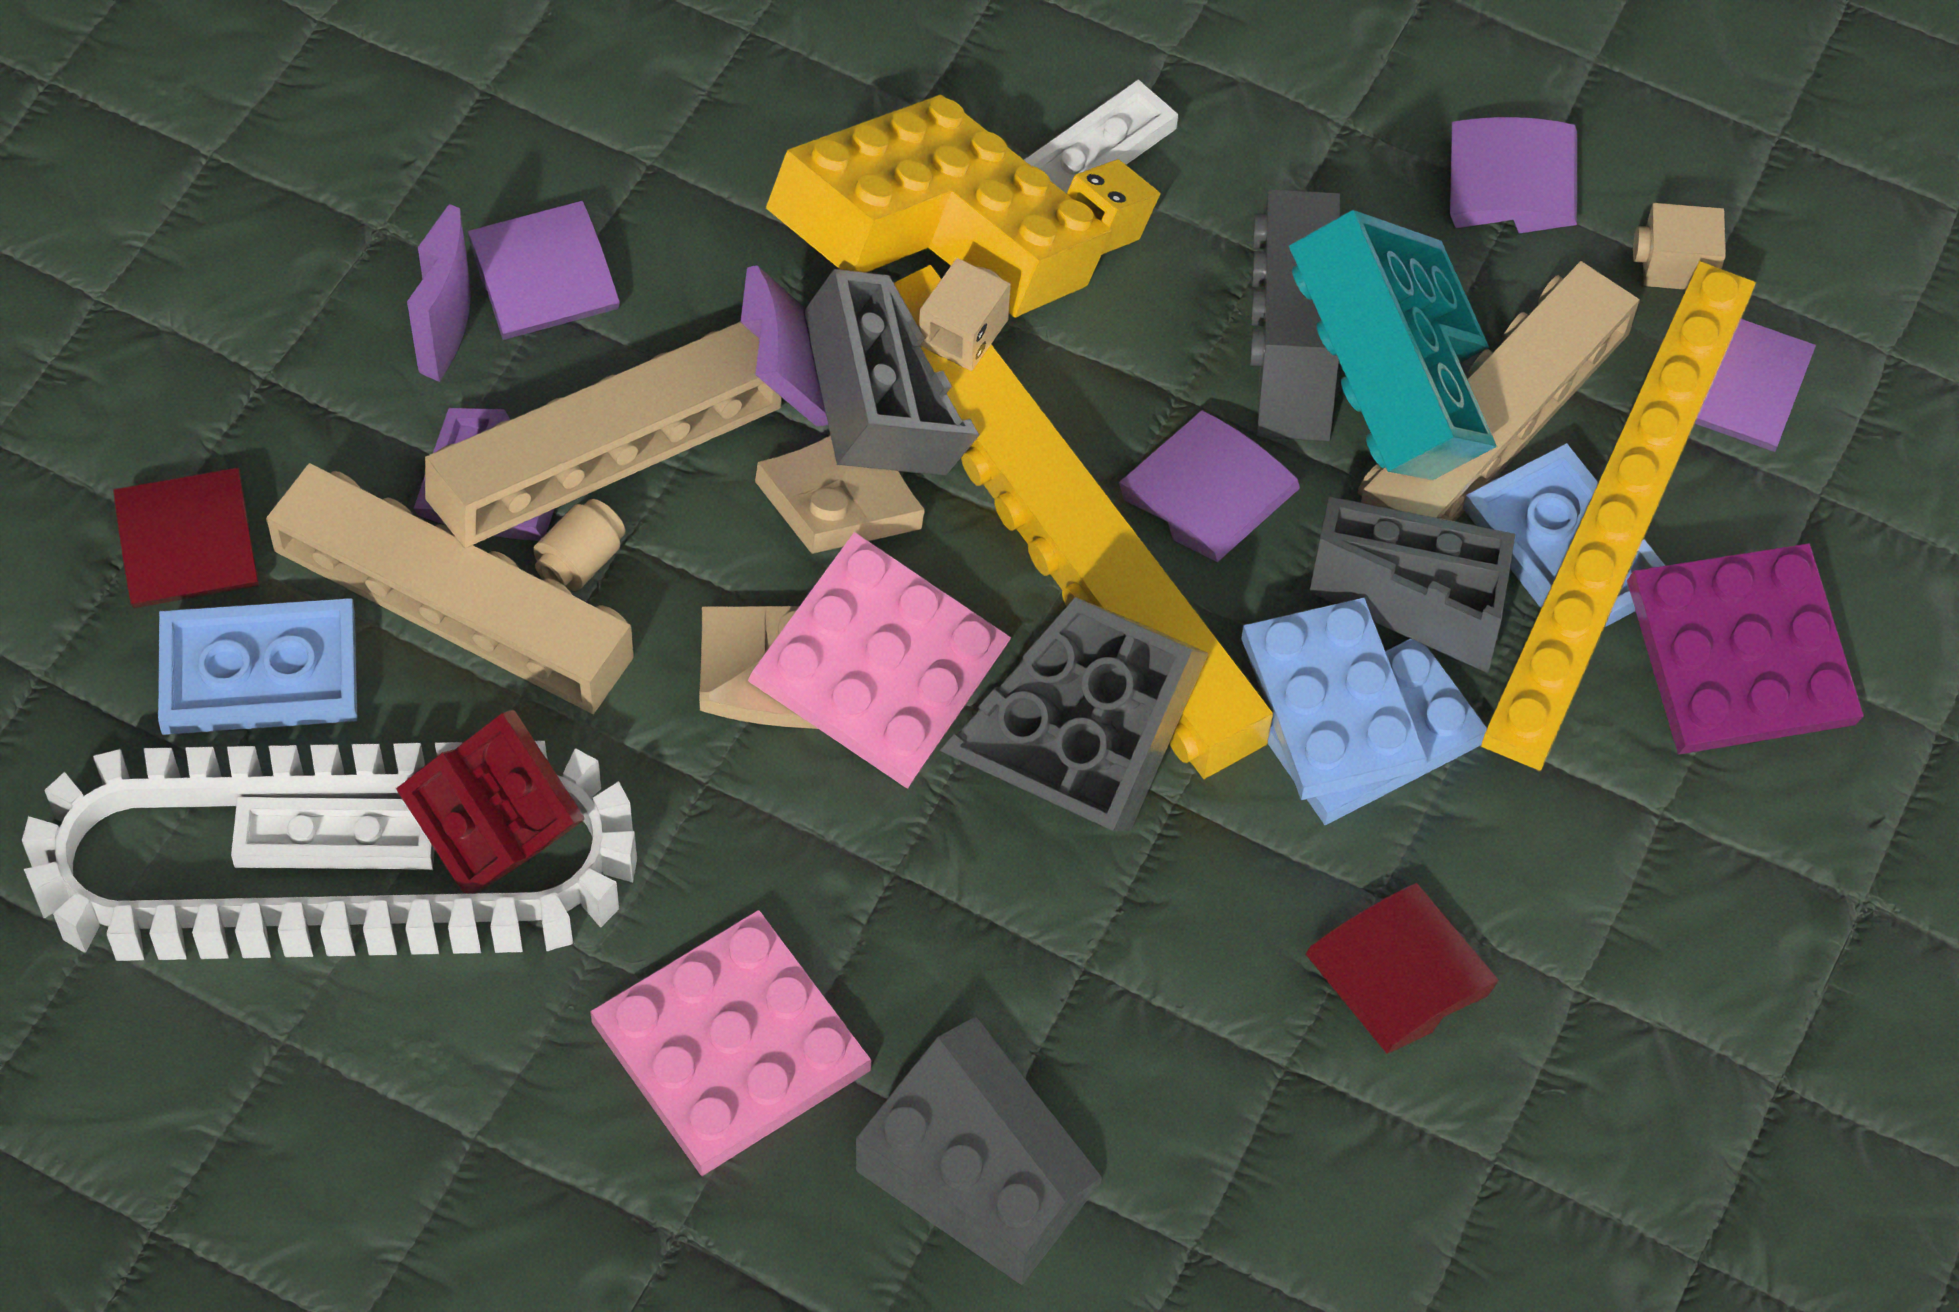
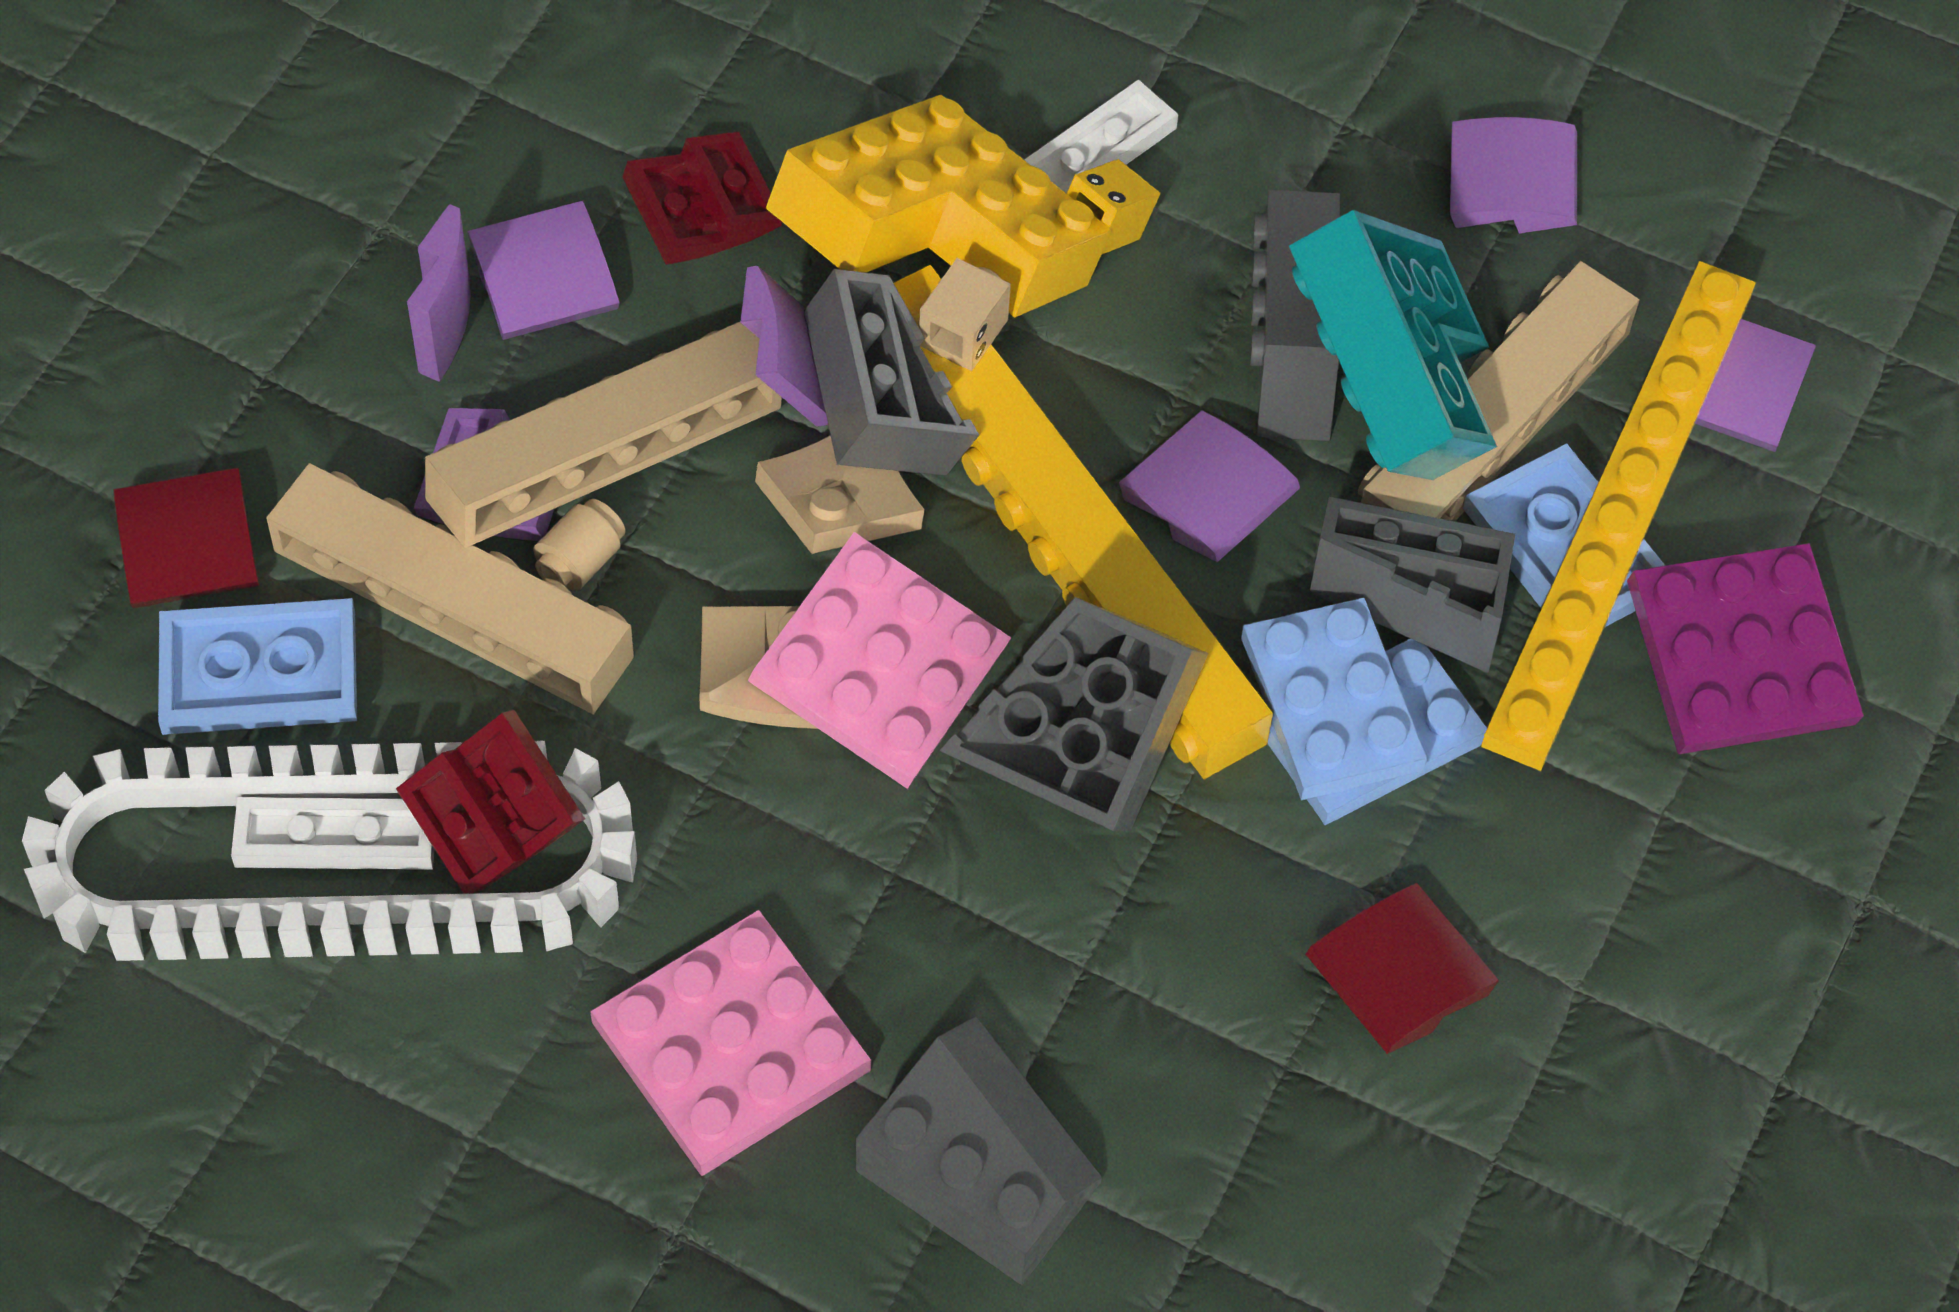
tan brick [1633,203,1725,289] -> none
none -> dark red slope [622,131,782,265]

